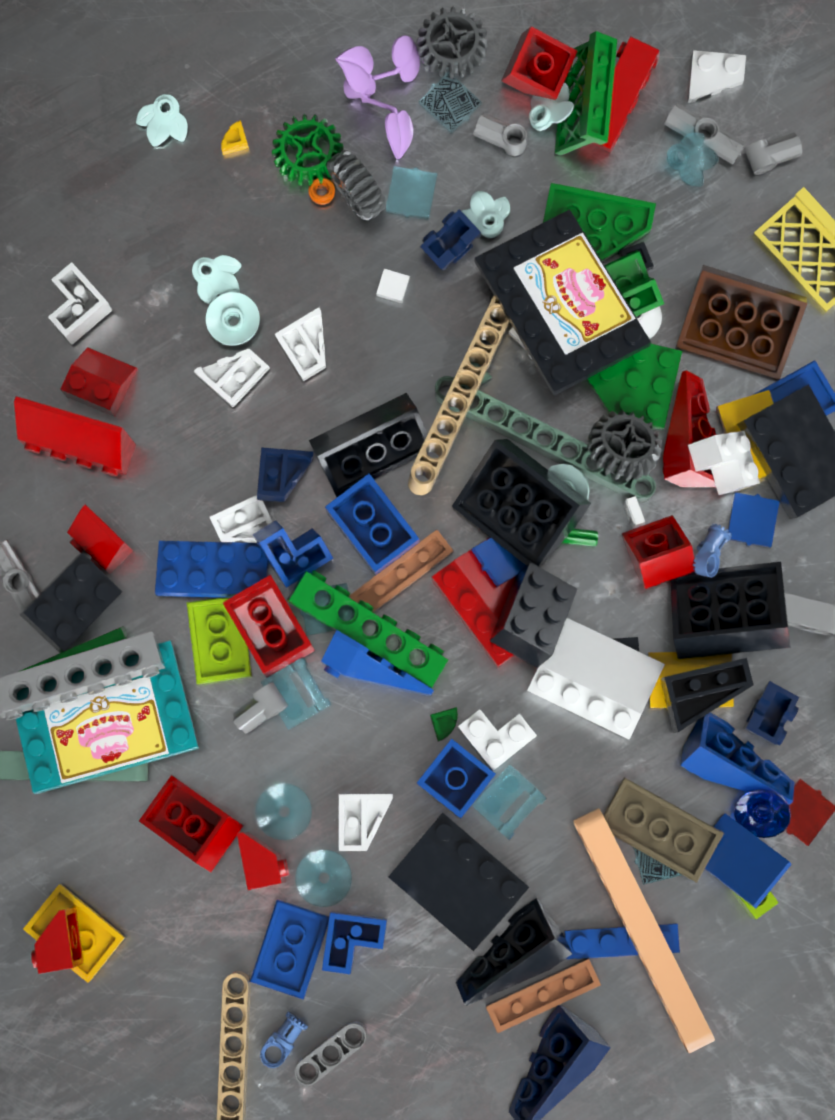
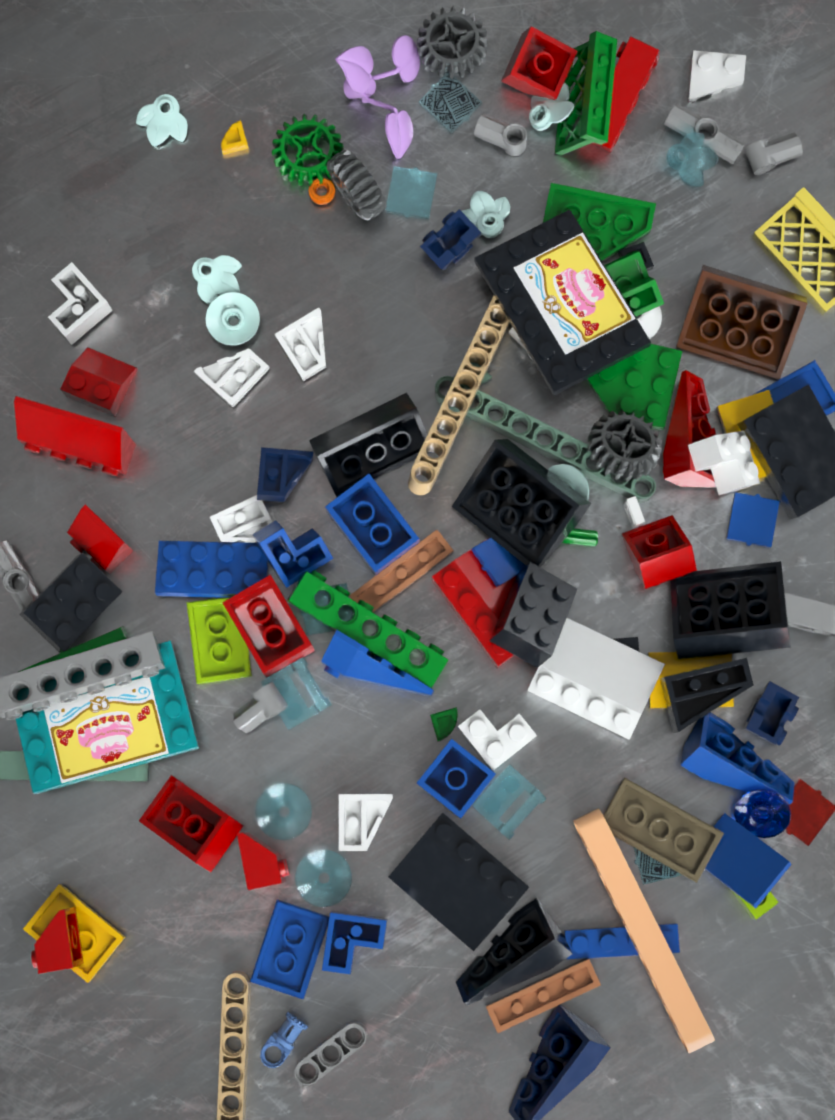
white tile [376,269,410,304] -> none
medium blue connector [693,524,732,578] -> none

